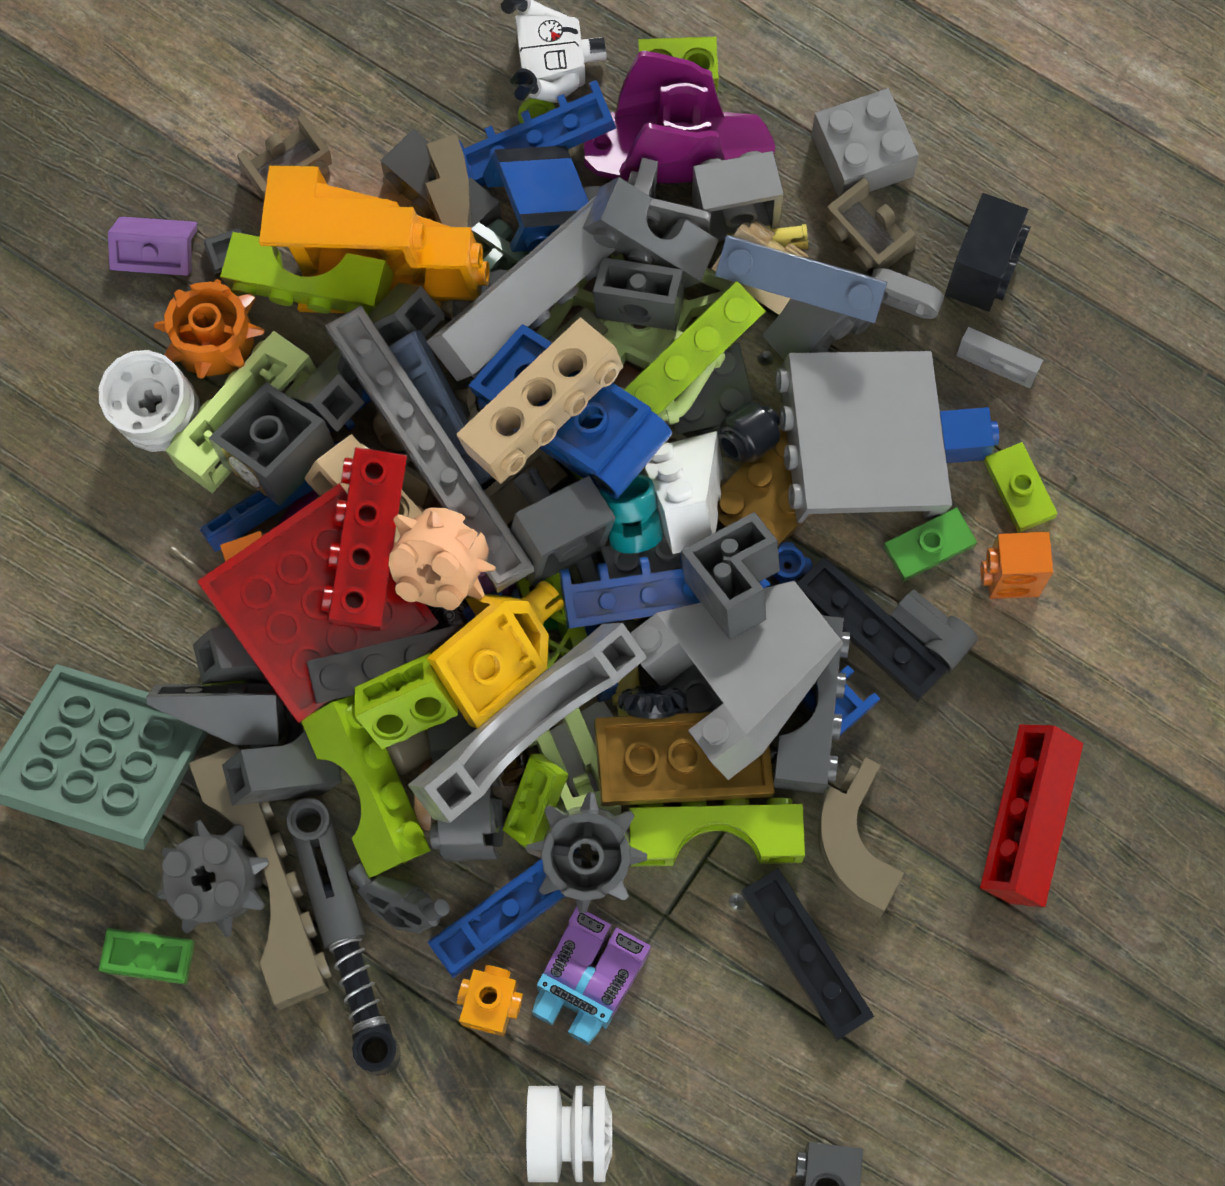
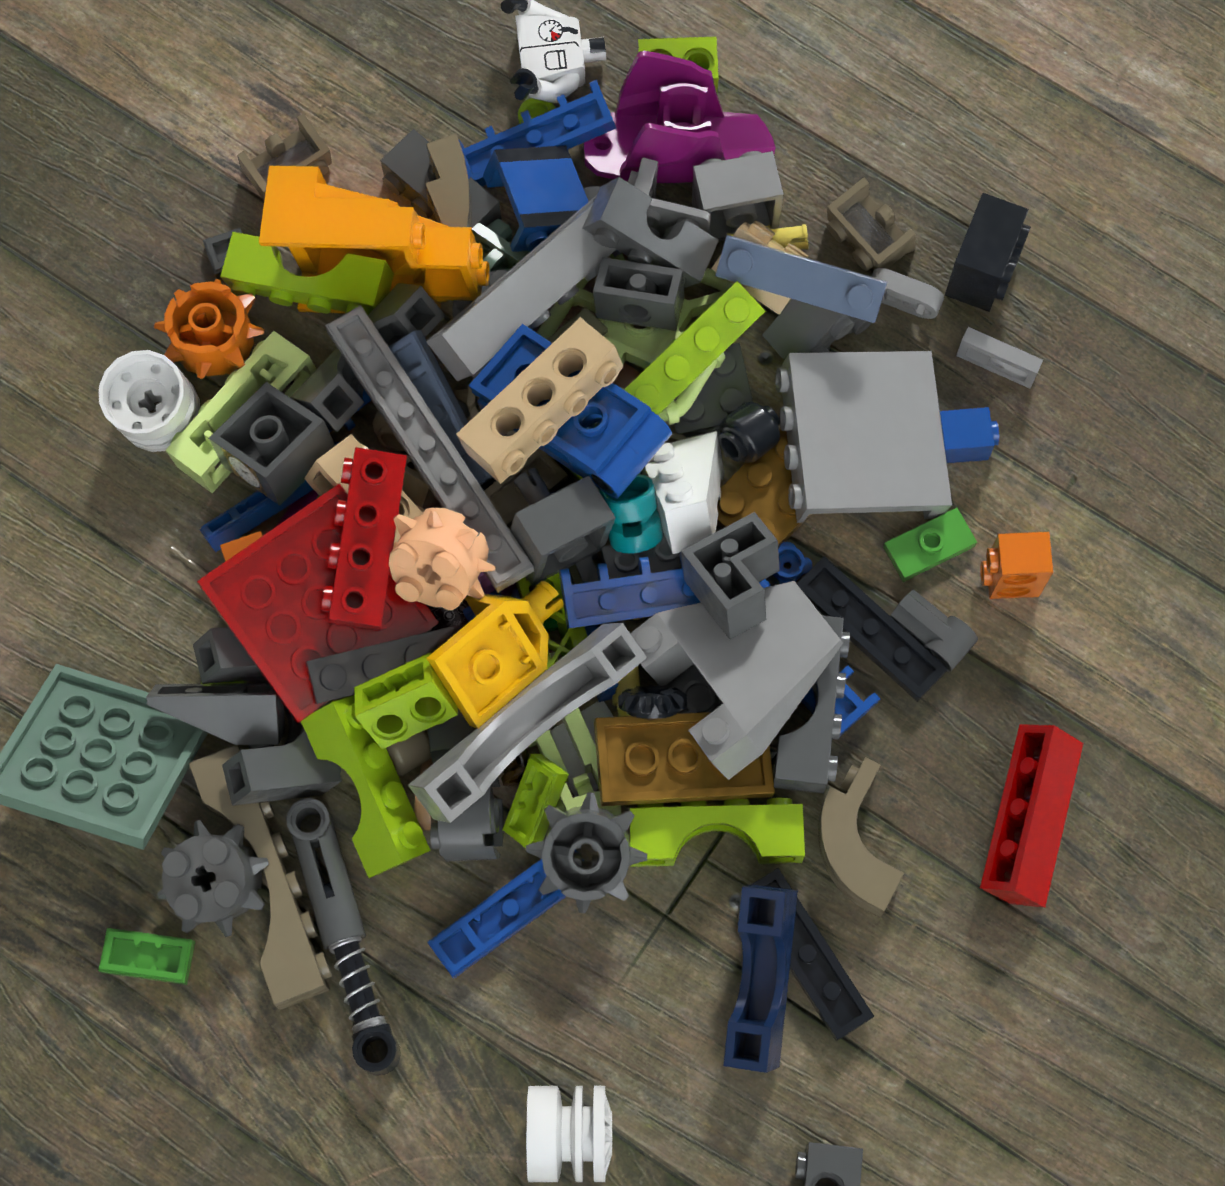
medium lavender panel [108,217,197,276] -> none
dark grey piece [347,861,449,934] -> none
light orange brick [457,965,523,1037] -> none
hips [532,906,651,1045] -> none
light grey brick [811,88,919,197] -> none
lime plate [983,442,1058,533] -> none
none -> dark blue arch [723,885,798,1073]

